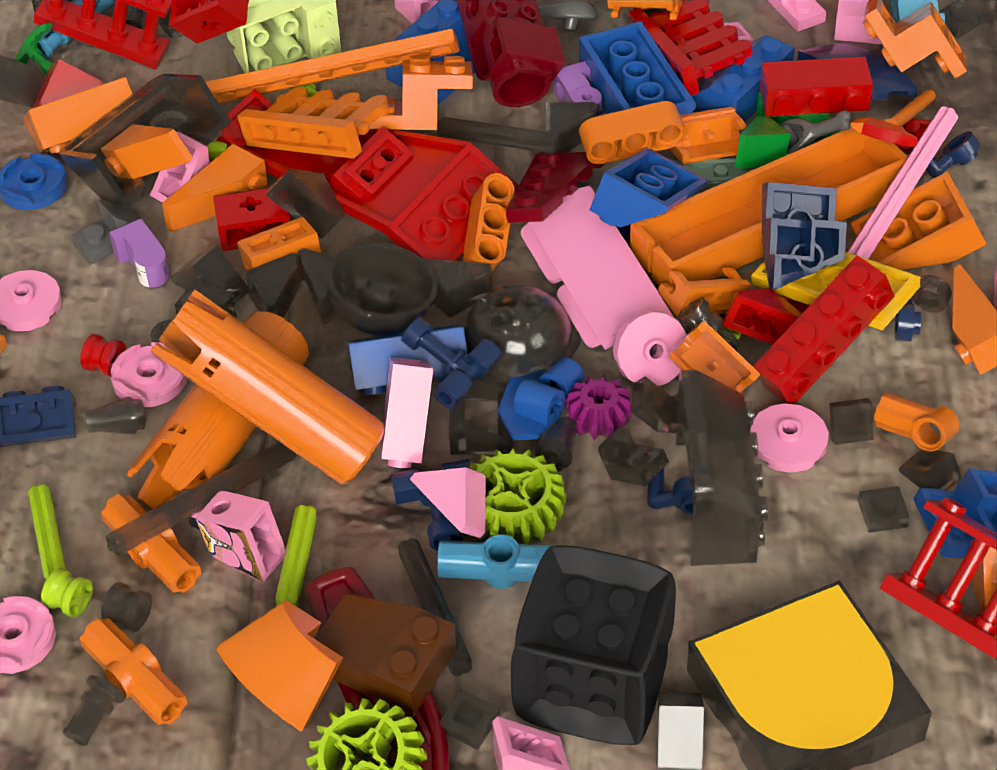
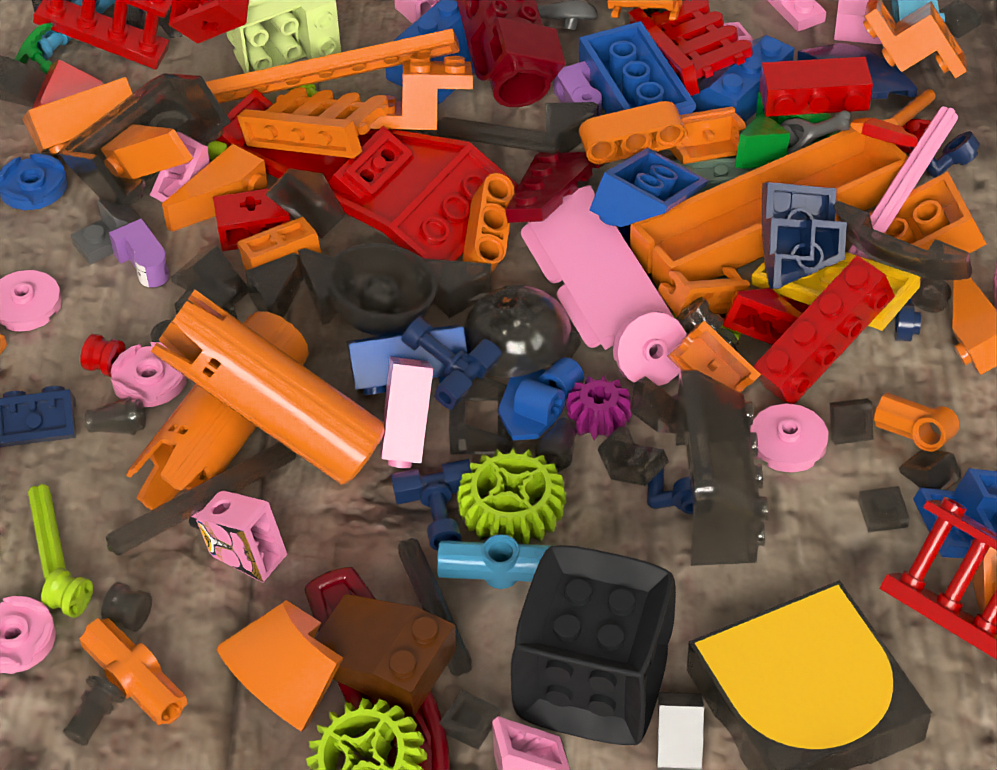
orange piece [101,493,202,593] -> none
lime axle [275,505,317,607] -> none
bright pink slope [410,467,486,538] -> none
none -> clear smoke slope [834,200,973,280]

